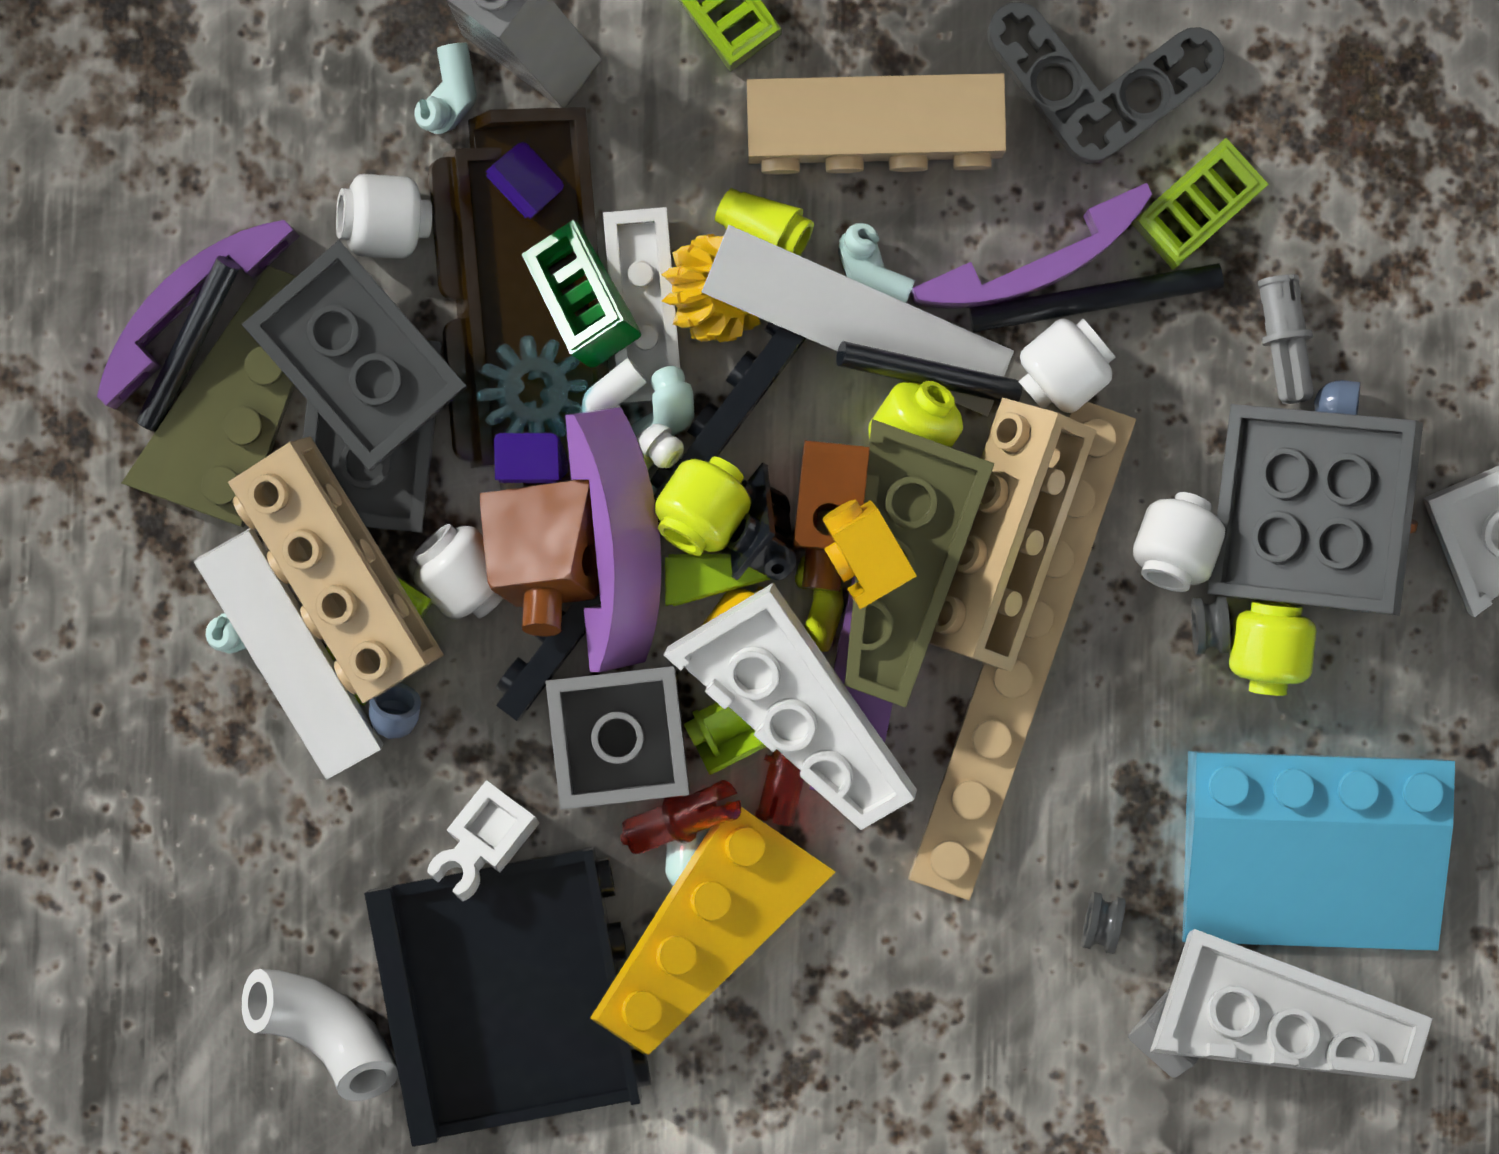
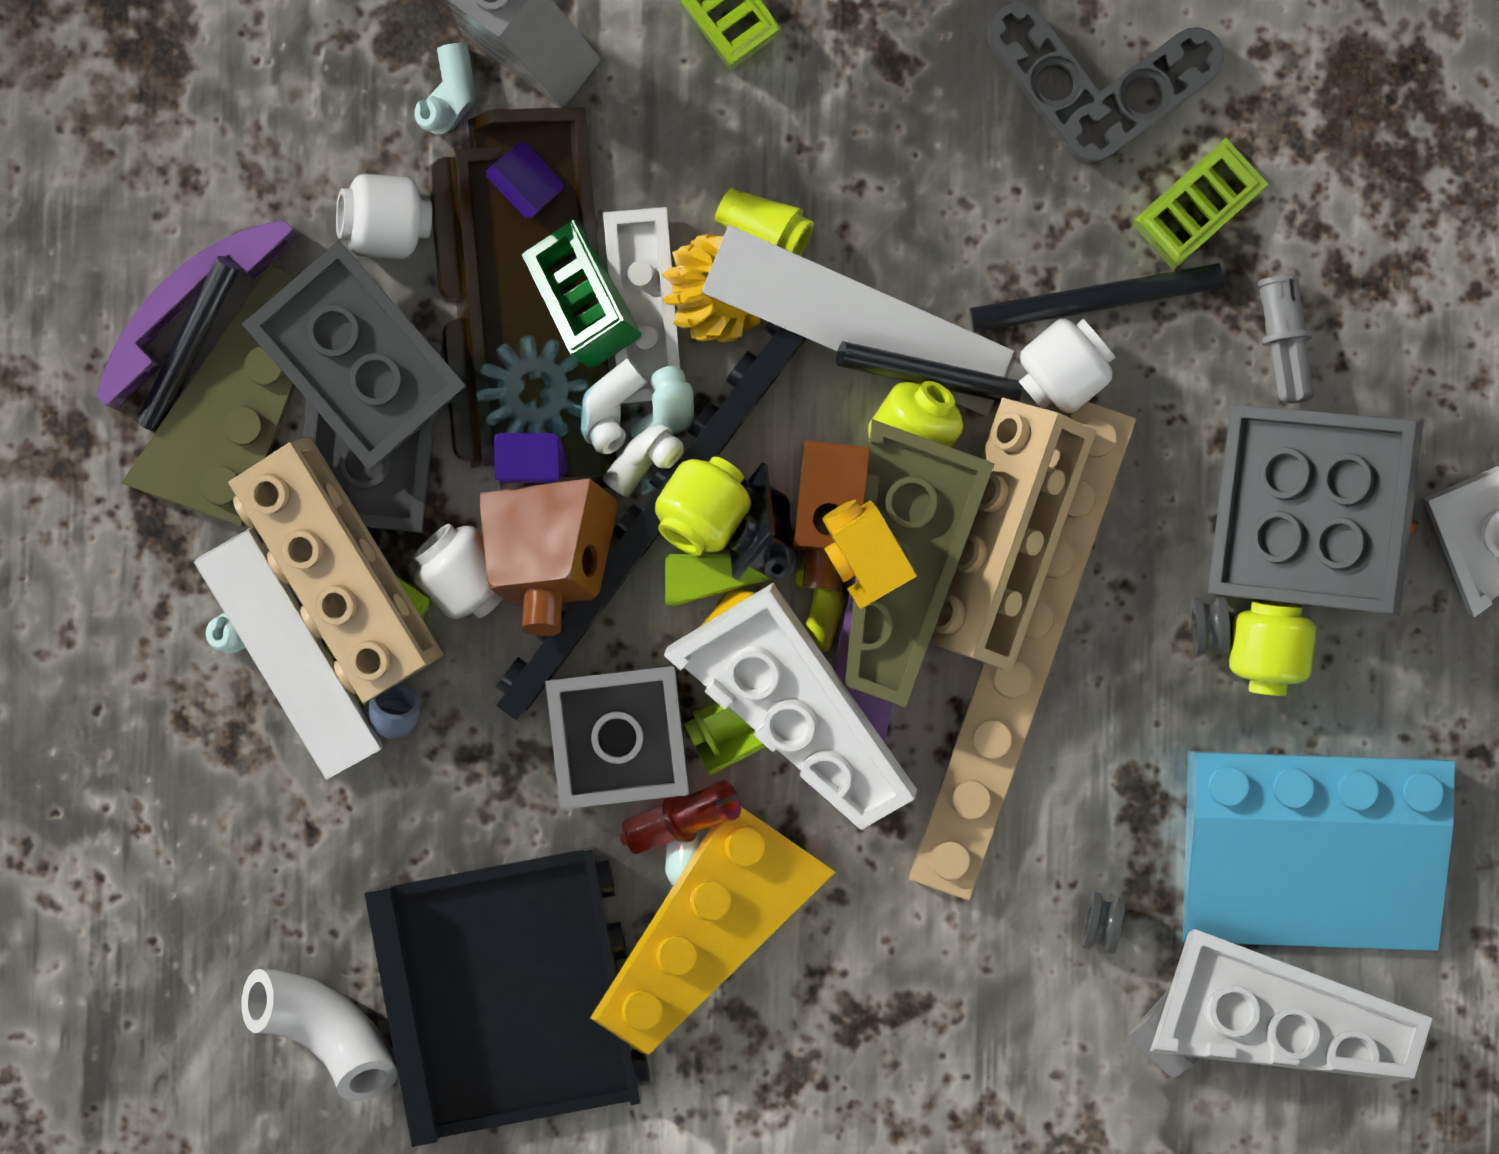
white plate [427,780,540,901] -> none
medium lavender slope [565,407,661,672] -> none
tan brick [747,73,1006,175] -> none
clear red pin [755,749,804,827] -> none
light aqua arm [838,223,915,303] -> none
medium lavender slope [910,183,1152,309] -> none
white head [1133,492,1225,592] -> none
sand blue hinge [1314,380,1361,415] -> none

